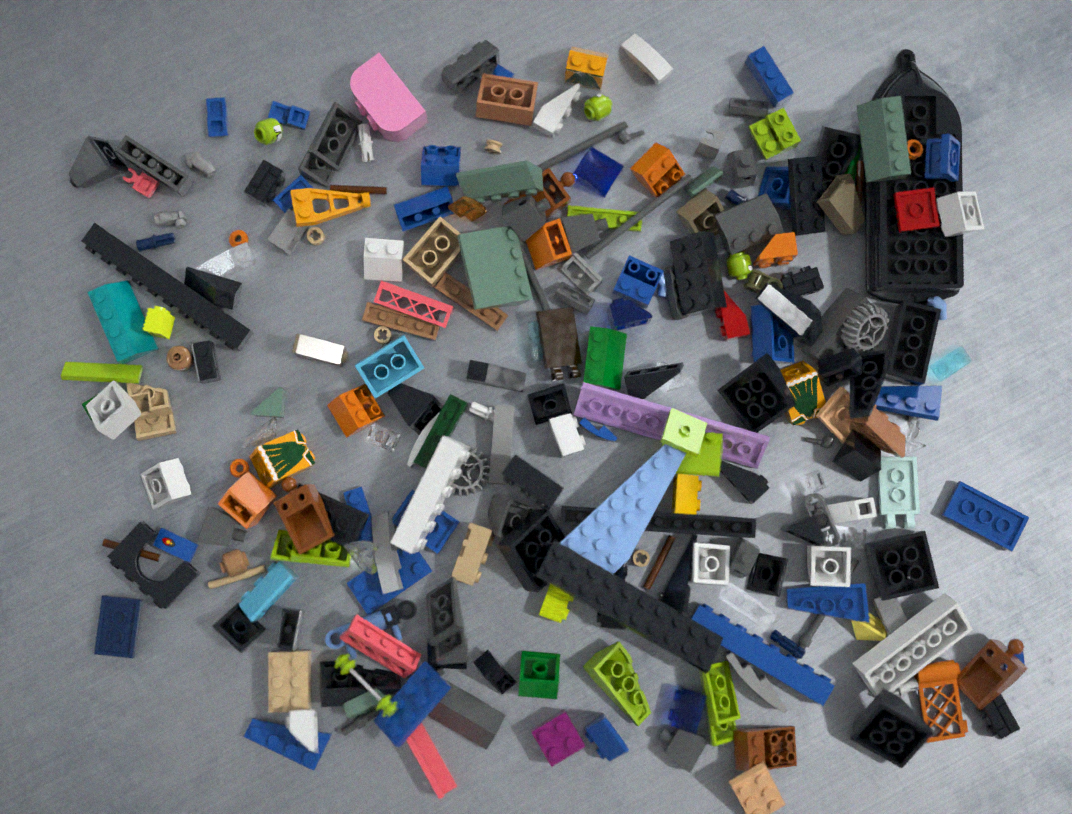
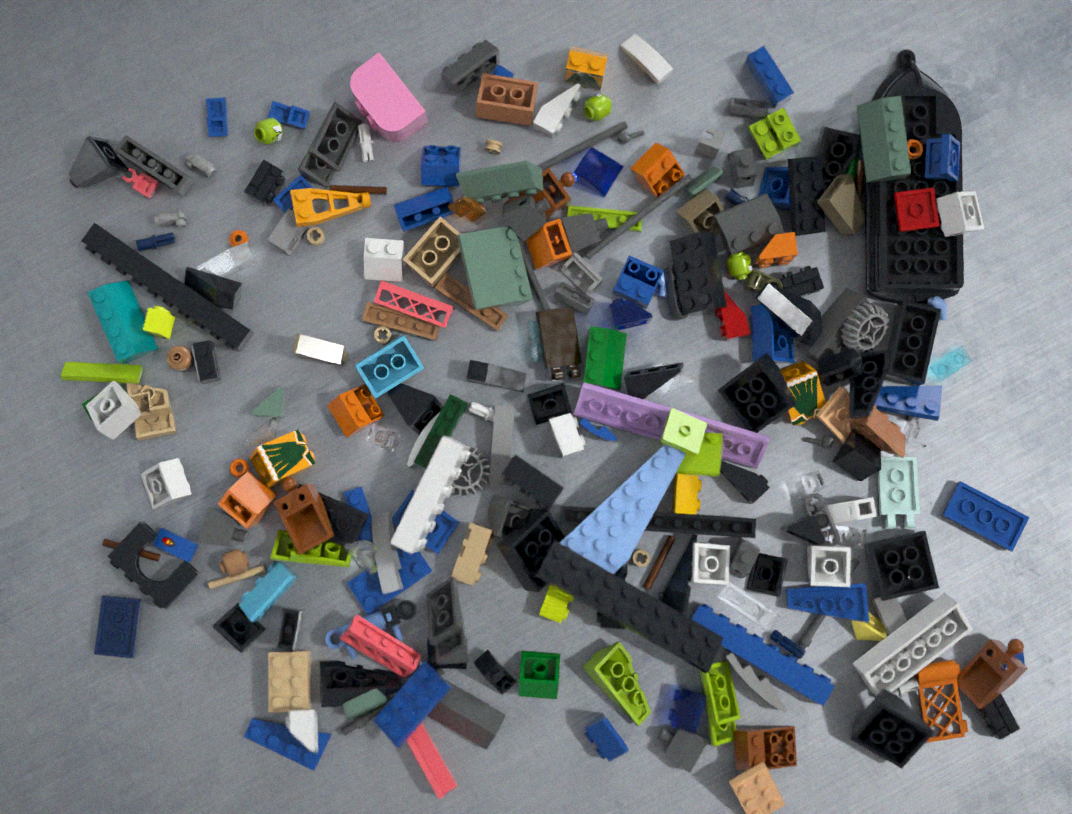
lime axle [335,653,397,717] -> none
magenta brick [531,710,586,767] -> none

